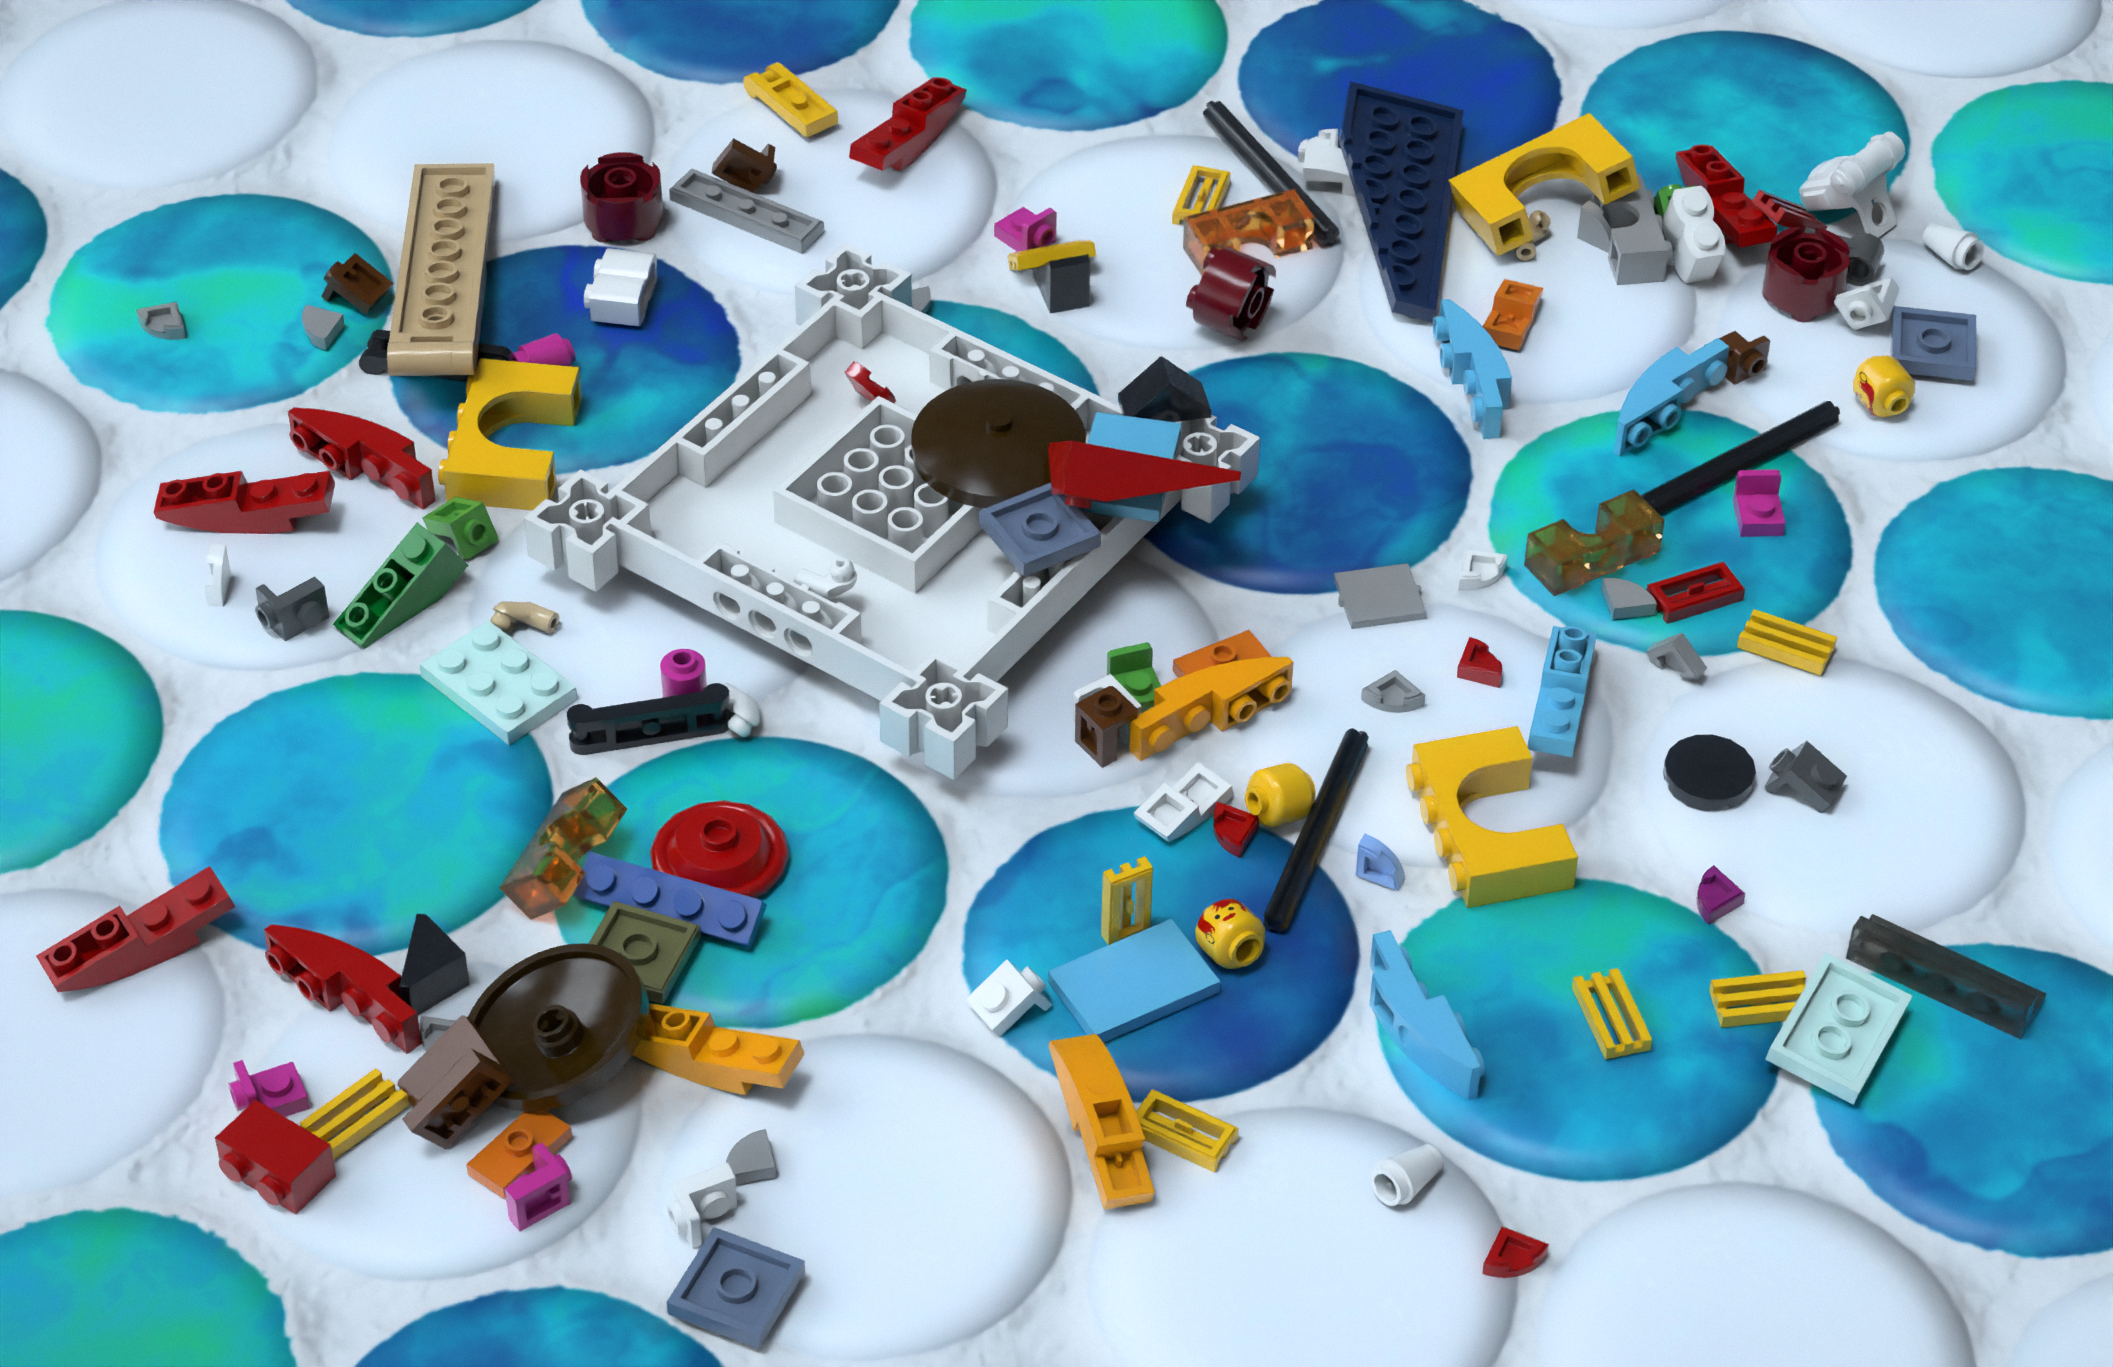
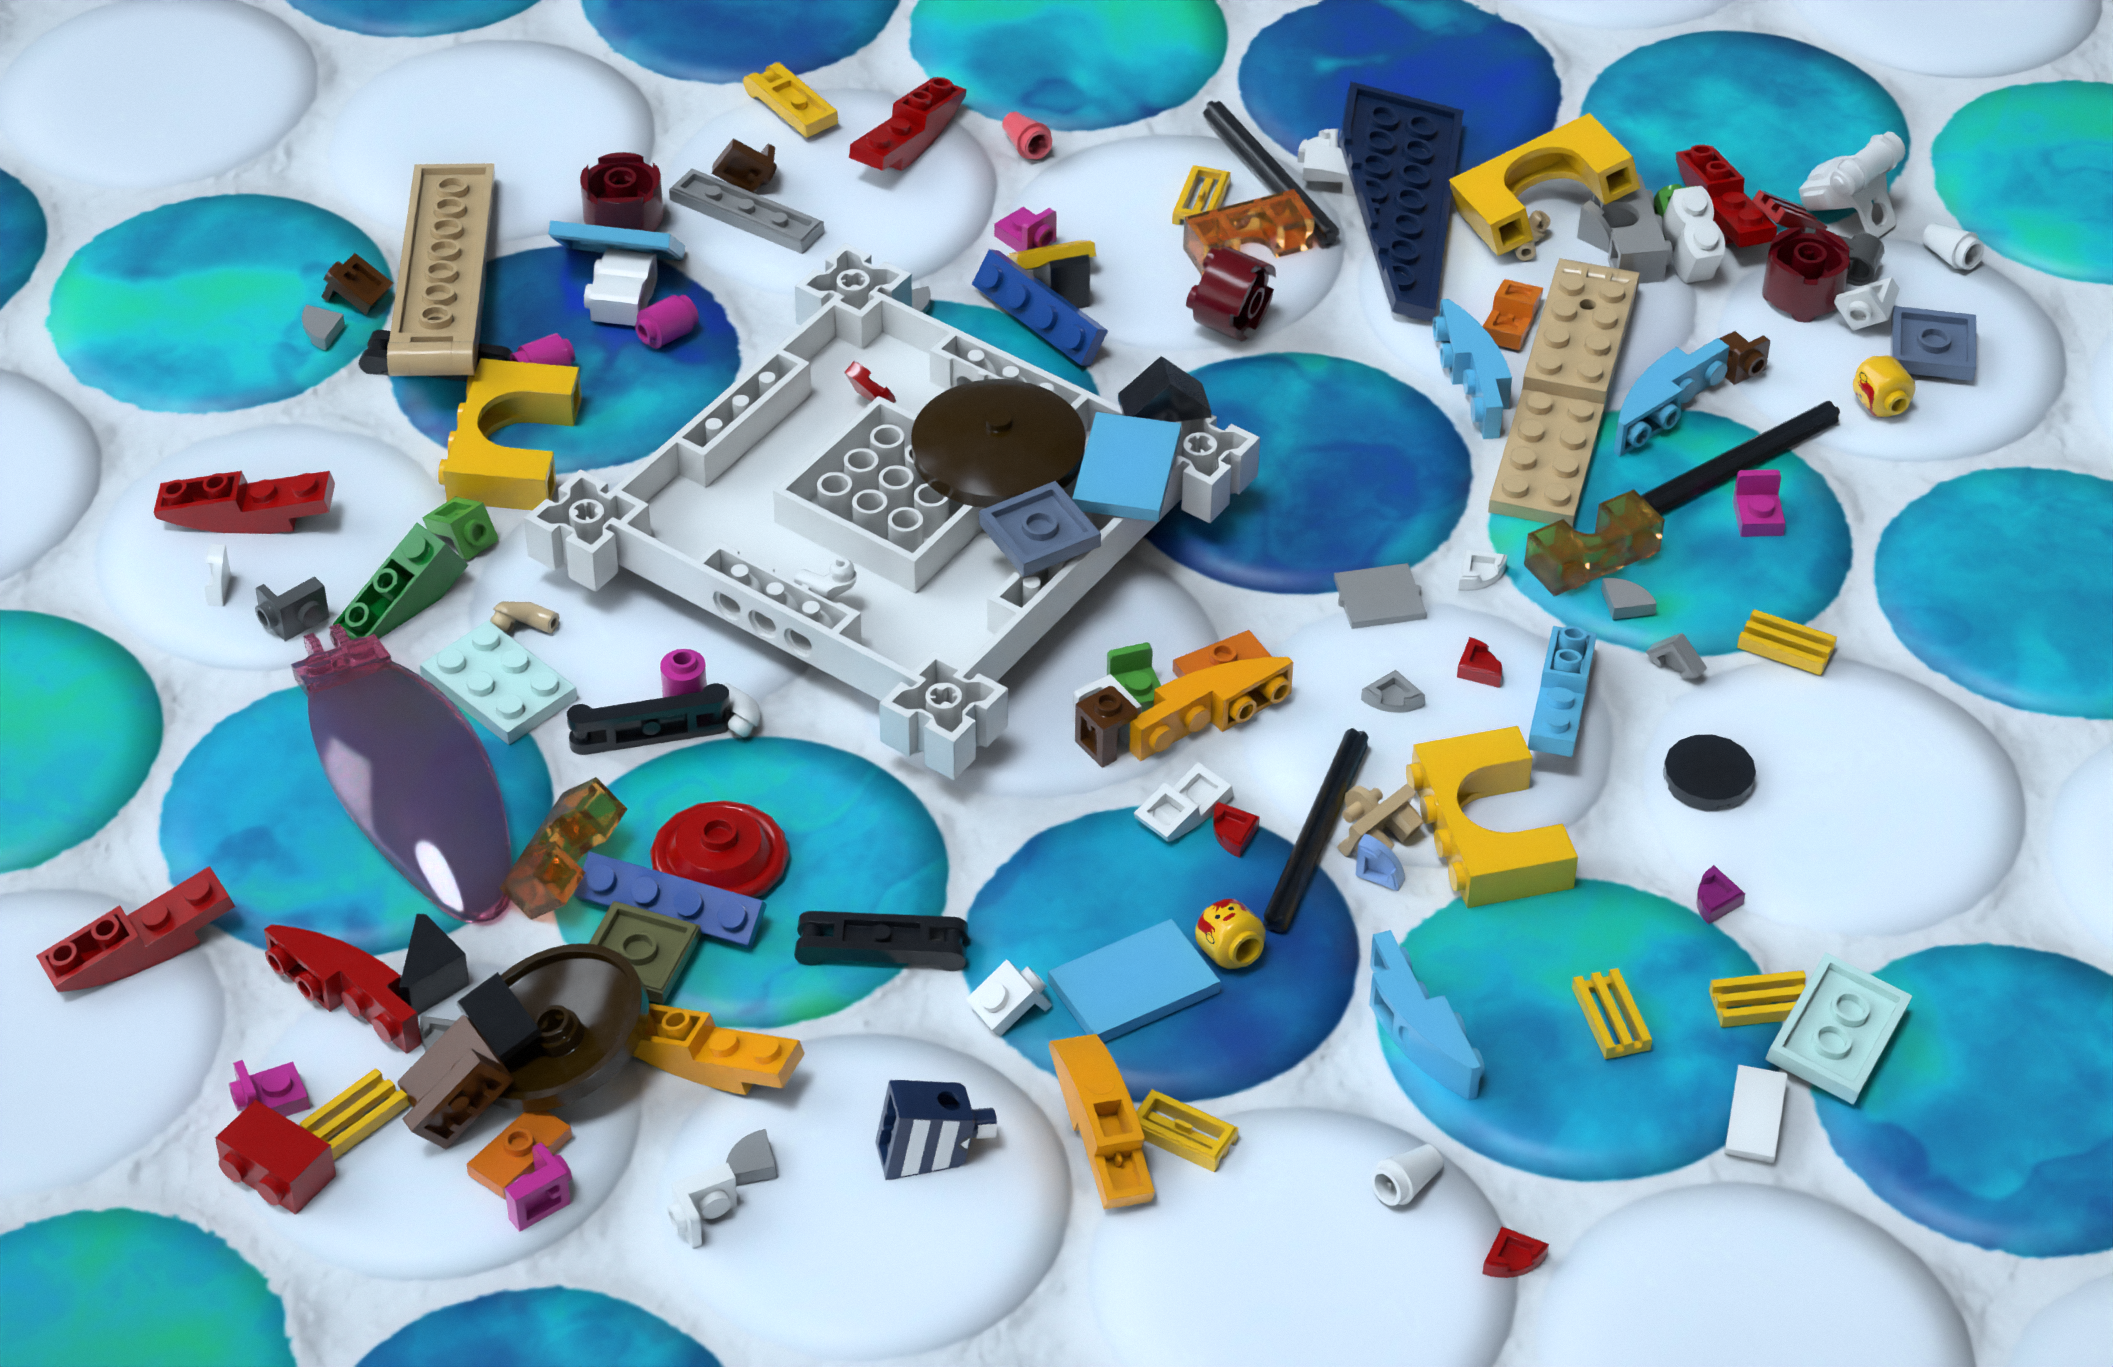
light grey tile [136,302,186,340] -> none
red slope [288,407,436,510] -> none
sand blue plate [666,1227,805,1349] -> none
red wedge [1048,441,1241,509] -> none
yellow tile [1101,856,1153,945] -> none
yellow head [1245,762,1316,827] -> none
red tile [1646,561,1745,624] -> none
dark grey bracket [1764,741,1847,813] -> none
clear smoke fence [1846,914,2047,1039] -> none
none -> windscreen [291,623,514,923]
none -> black slope [457,972,542,1063]
none -> medium azure tile [548,220,685,261]
none -> dark pink brick [635,295,699,348]
none -> black plate [794,911,968,971]
none -> dark blue torso [875,1080,997,1180]
none -> blue plate [972,249,1108,366]
none -> coral cone [1002,112,1052,160]
none -> tan hips [1337,784,1424,857]
none -> tan hinge [1488,258,1640,528]
none -> white slope [1724,1065,1787,1163]

